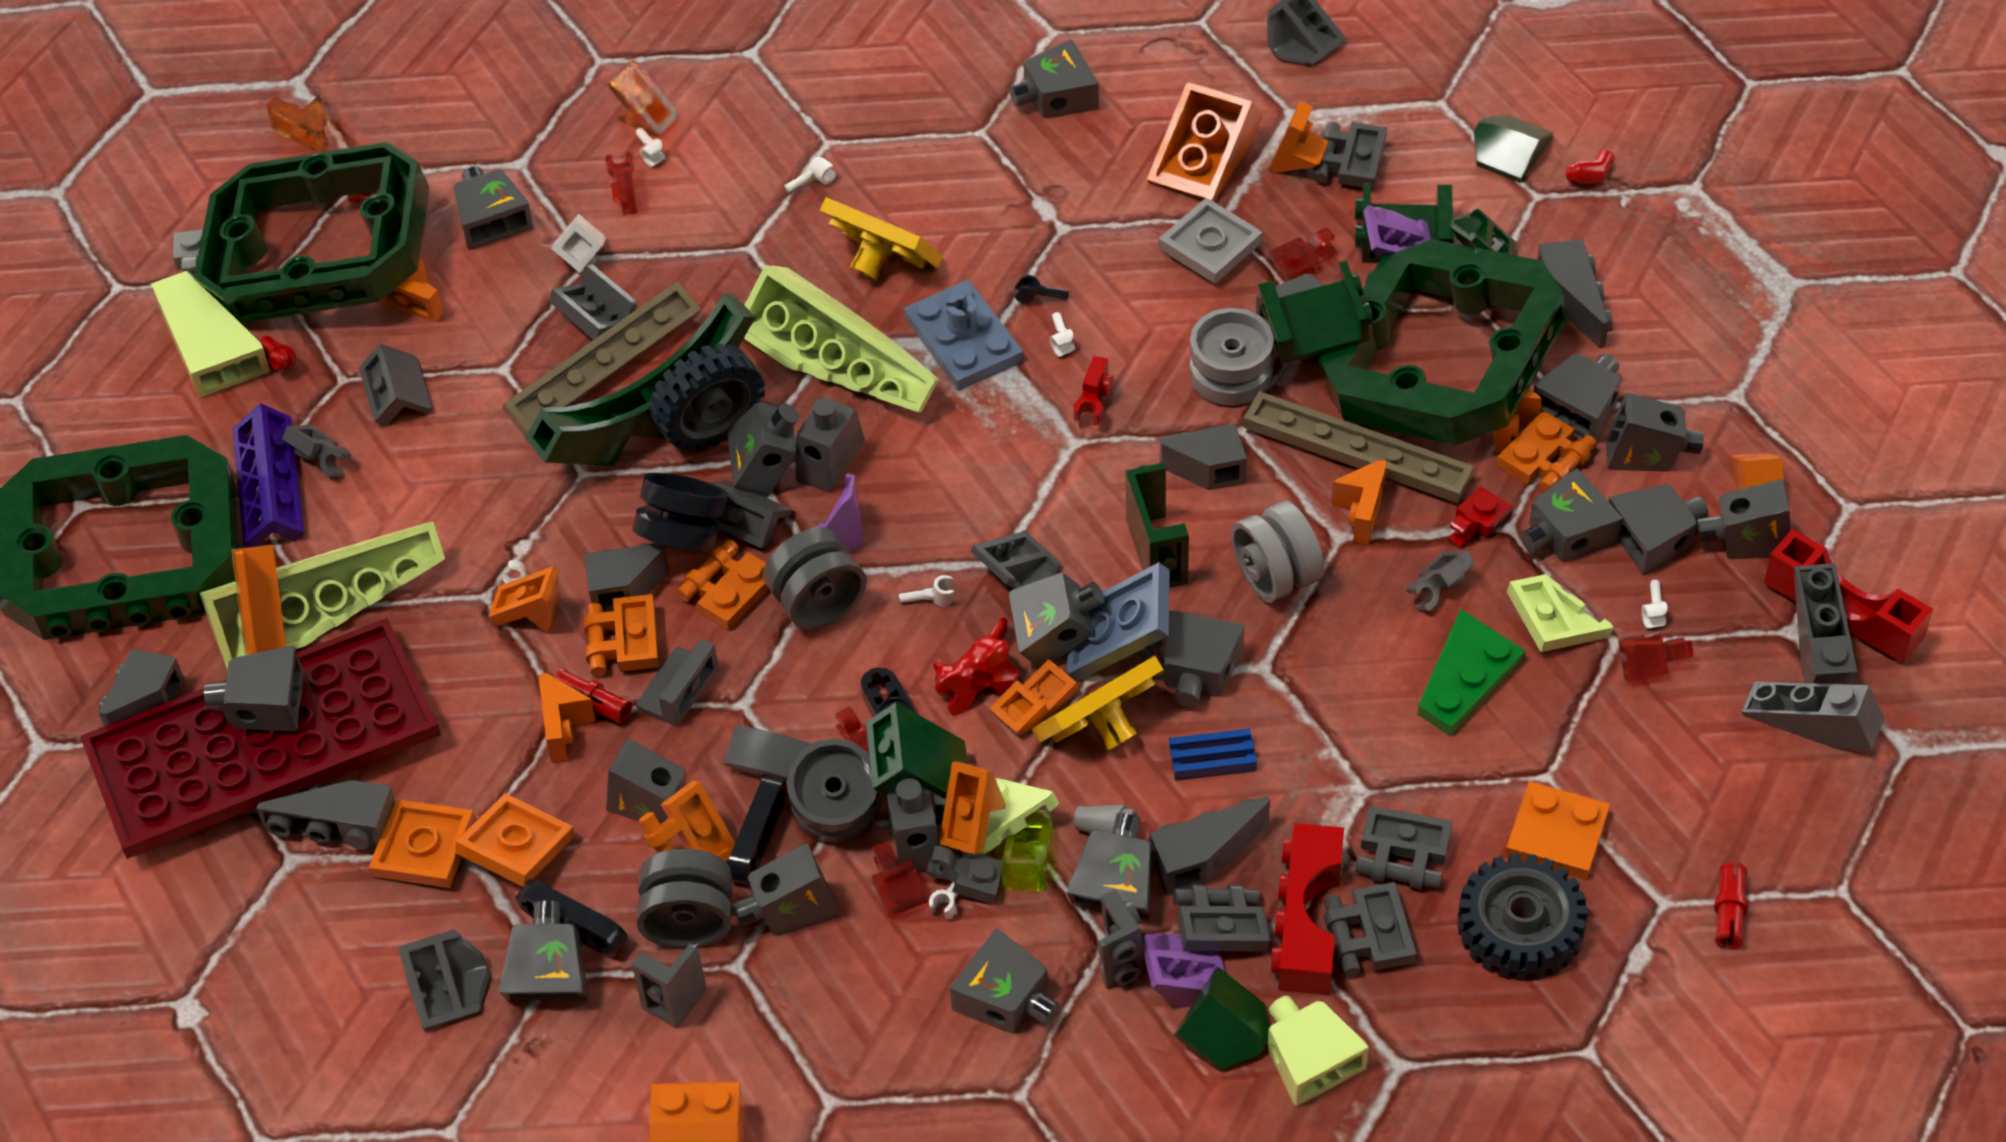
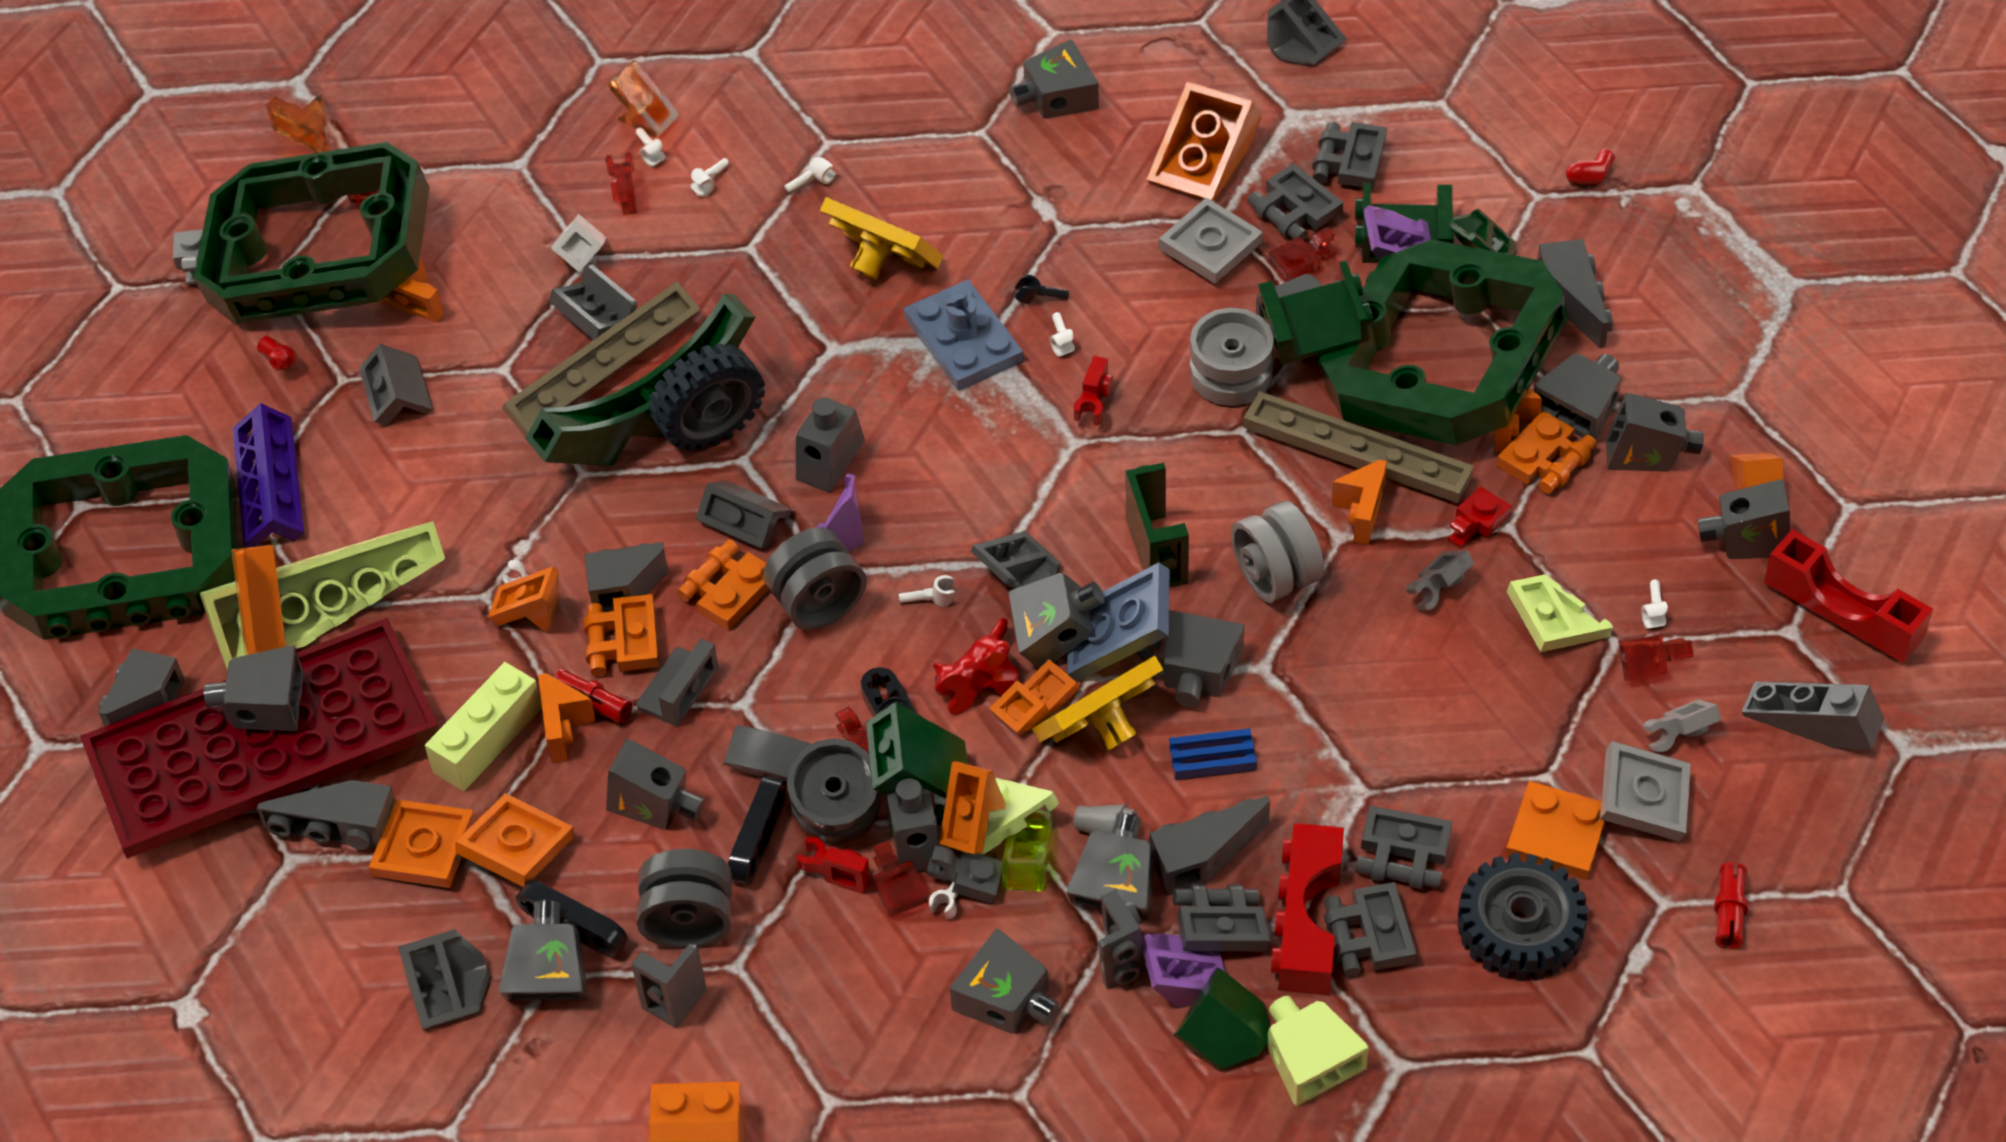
yellowish green slope [151,271,270,398] -> none
dark grey plate [282,425,351,477] -> none
dark grey torso [453,166,534,250] -> none
black wheel [632,473,728,551] -> none
orange plate [639,781,735,862] -> none
dark grey torso [727,403,799,497] -> none
dark grey torso [732,843,839,935] -> none
yellowish green wedge [744,265,939,412] -> none
dark grey slope [1160,423,1247,490] -> none
orange slope [1268,101,1328,173] -> none
green wing [1417,609,1525,736] -> none
slope [1474,115,1553,183] -> none
dark grey torso [1521,468,1623,561] -> none
dark grey torso [1609,484,1708,575] -> none
dark grey slope [1794,564,1857,685] -> none
none -> yellowish green brick [425,662,542,792]
none -> white hand [691,158,729,197]
none -> red plate [796,837,871,894]
none -> dark grey plate [1247,163,1343,243]
none -> light grey plate [1600,741,1691,842]
none -> light grey plate [1643,699,1721,752]

